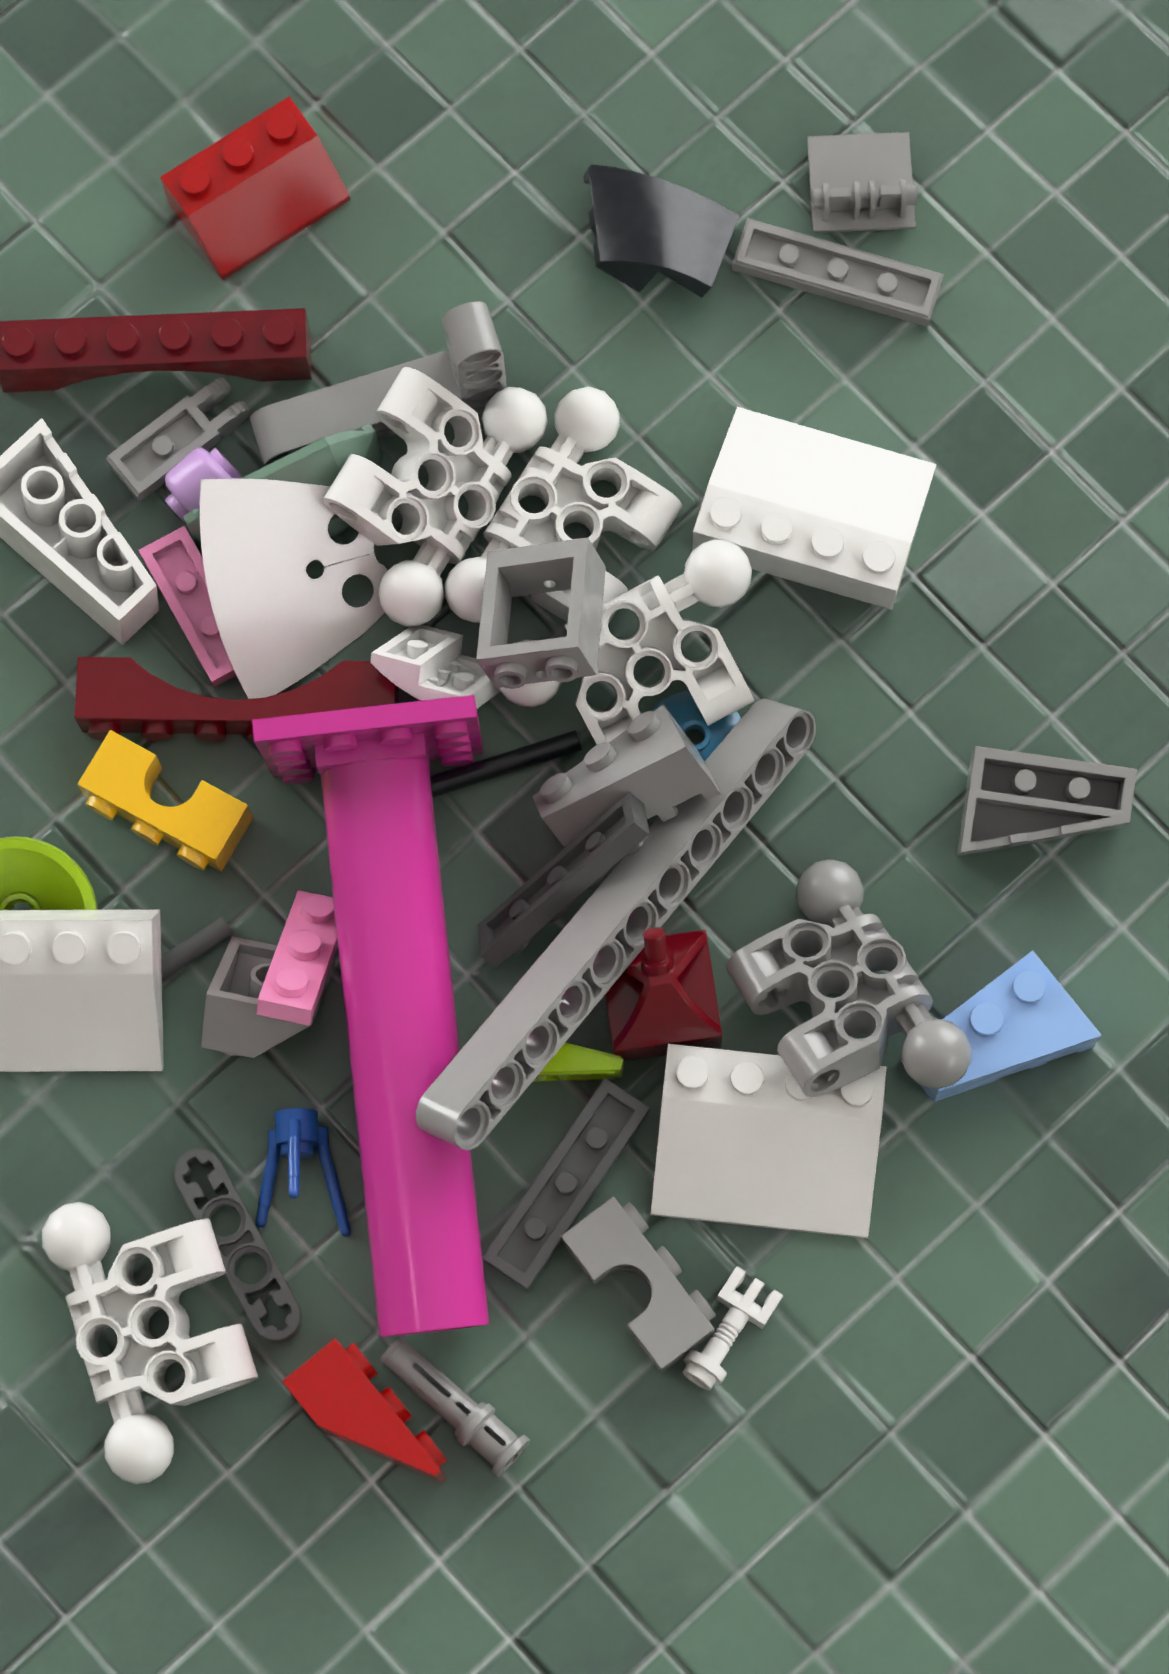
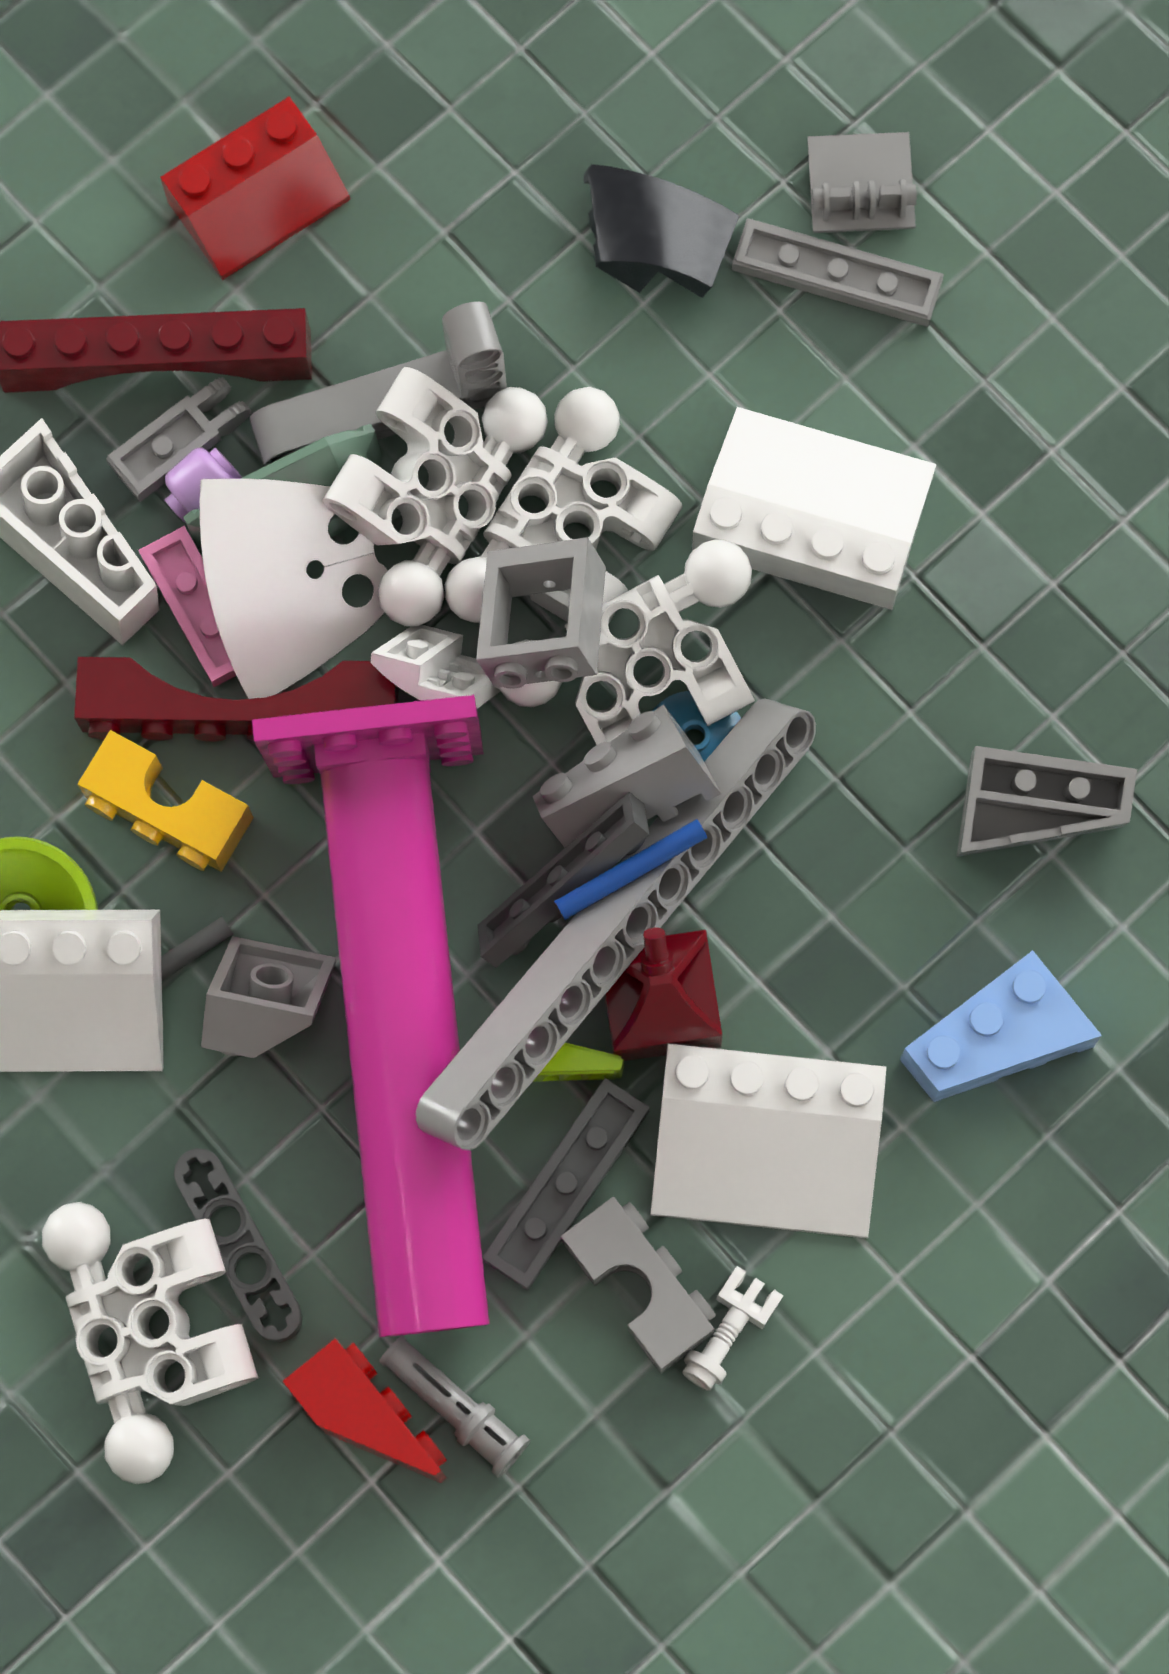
blue plant [255,1108,351,1236] -> none
bright pink plate [257,890,338,1026] -> none
black bar [430,730,582,798] -> none
light grey connector [726,859,972,1097] -> none
none -> blue bar [554,819,708,920]

